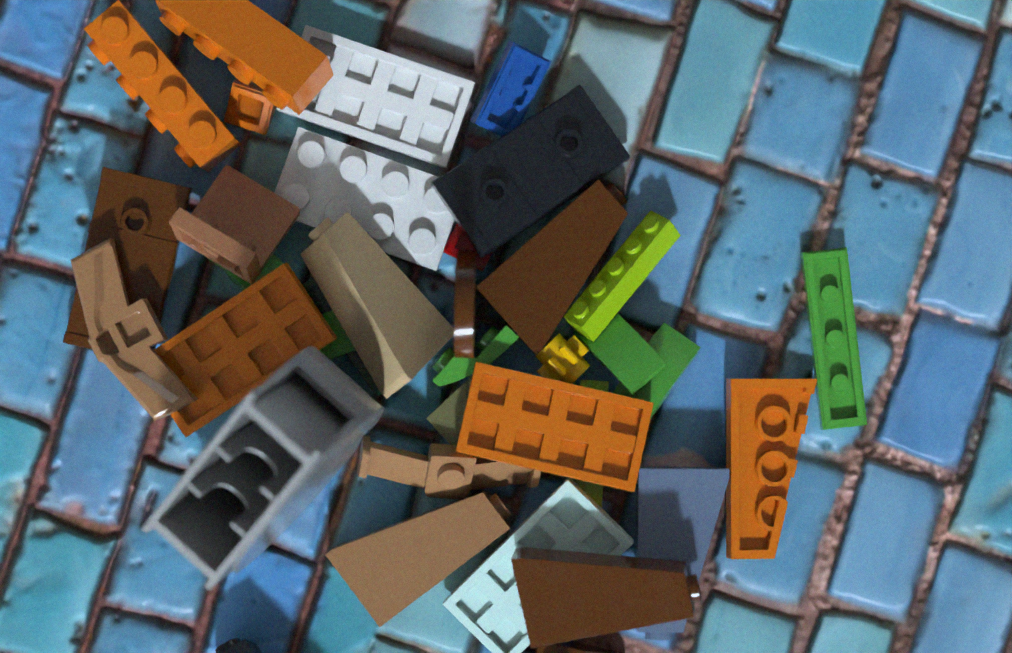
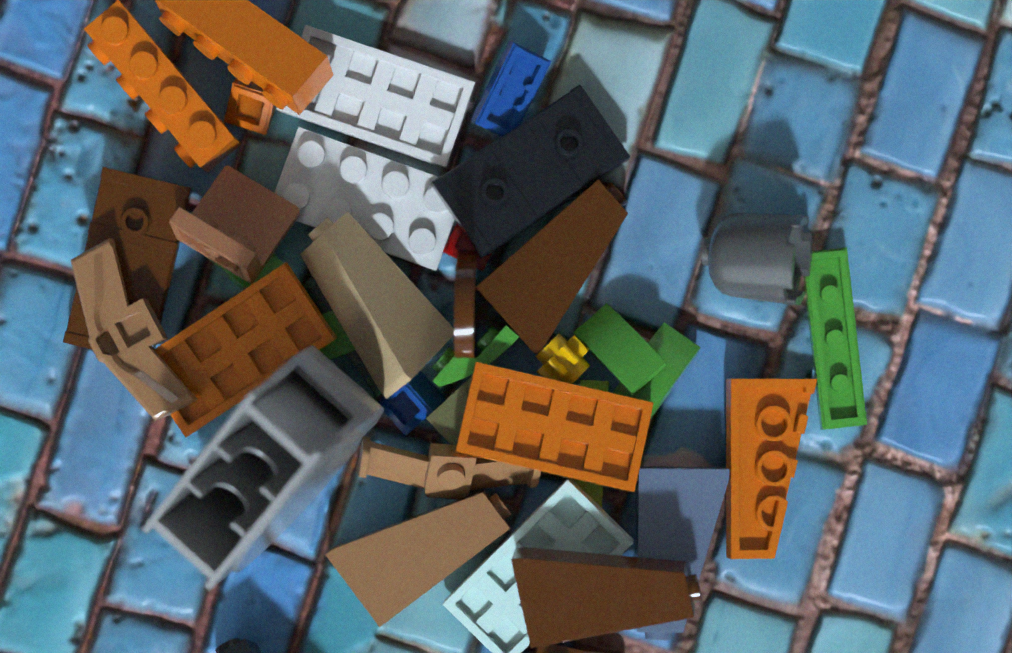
lime piece [563,210,681,342] -> none
none -> blue slope [377,370,445,436]
none -> dark grey cylinder [701,213,813,305]

